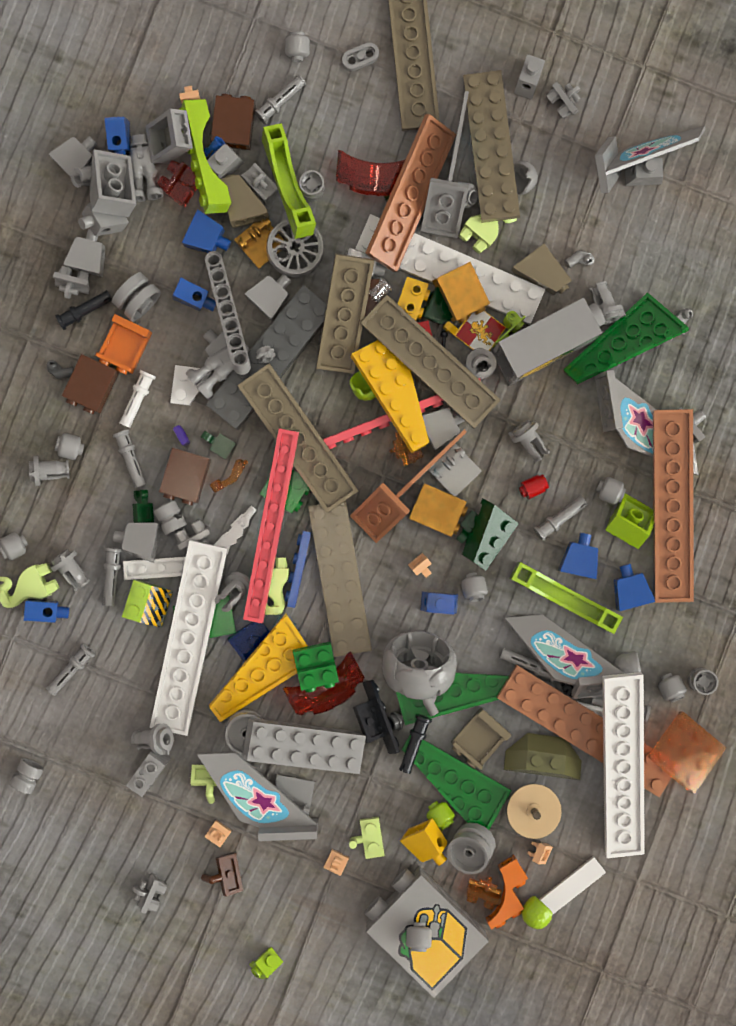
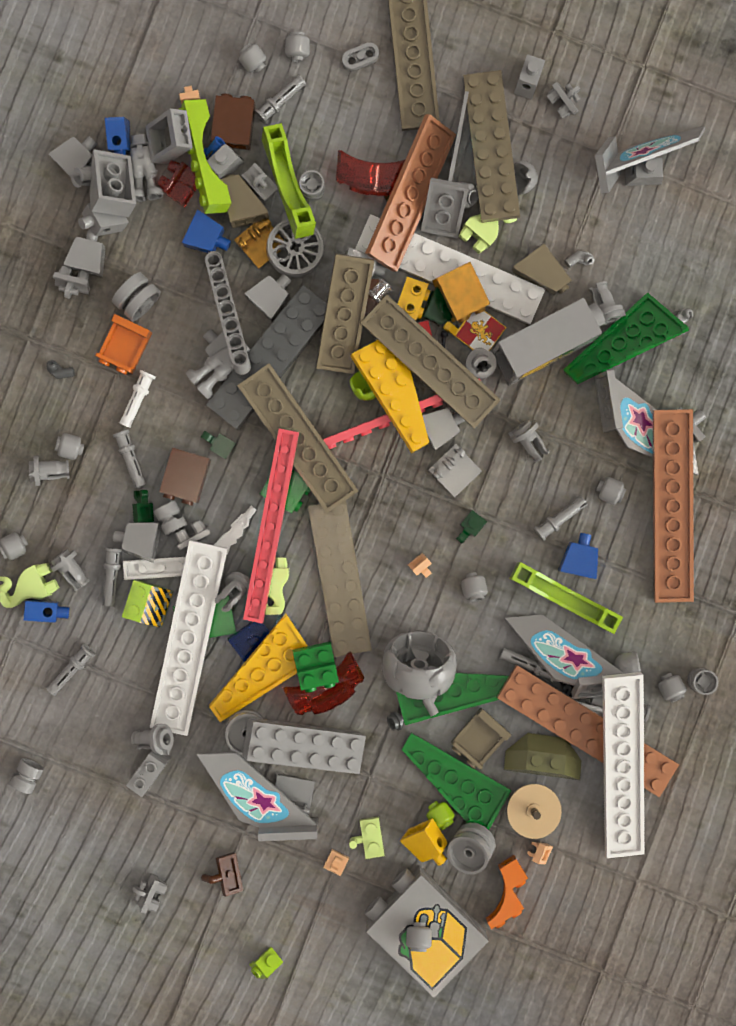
black pin [55,290,112,330] -> none
reddish brown brick [62,354,119,415] -> none
white wing [170,365,212,406] -> none
blue torso [172,278,216,312] -> none
dark purple tile [173,425,190,446] -> none
yellowish green plate [190,765,217,804] -> none
light nougat tile [205,820,232,847] -> none
clear orange piece [210,459,248,492] -> none
light grey plate [256,346,276,363] -> none
plate [285,531,311,608] -> none
nougat piece [350,429,467,543] -> none
black bracket [353,680,400,754] -> none
clear orange hips [389,432,423,466] -> none
black pin [399,714,432,774] -> none
pearl gold panel [409,483,468,537] -> none
blue torso [420,591,458,614] -> none
wedge [462,498,519,571] -> none
clear orange hips [467,876,502,910] -> none
lime hinge [493,311,526,348] -> none
red brick [519,474,549,500] -> none
lime hair [521,896,553,929] -> none
white tile [539,856,606,914] -> none
lime slope [605,493,654,549] -> none
blue torso [614,564,655,611] -> none
clear orange plate [648,711,727,794] -> none
none -> light grey head [238,43,266,73]

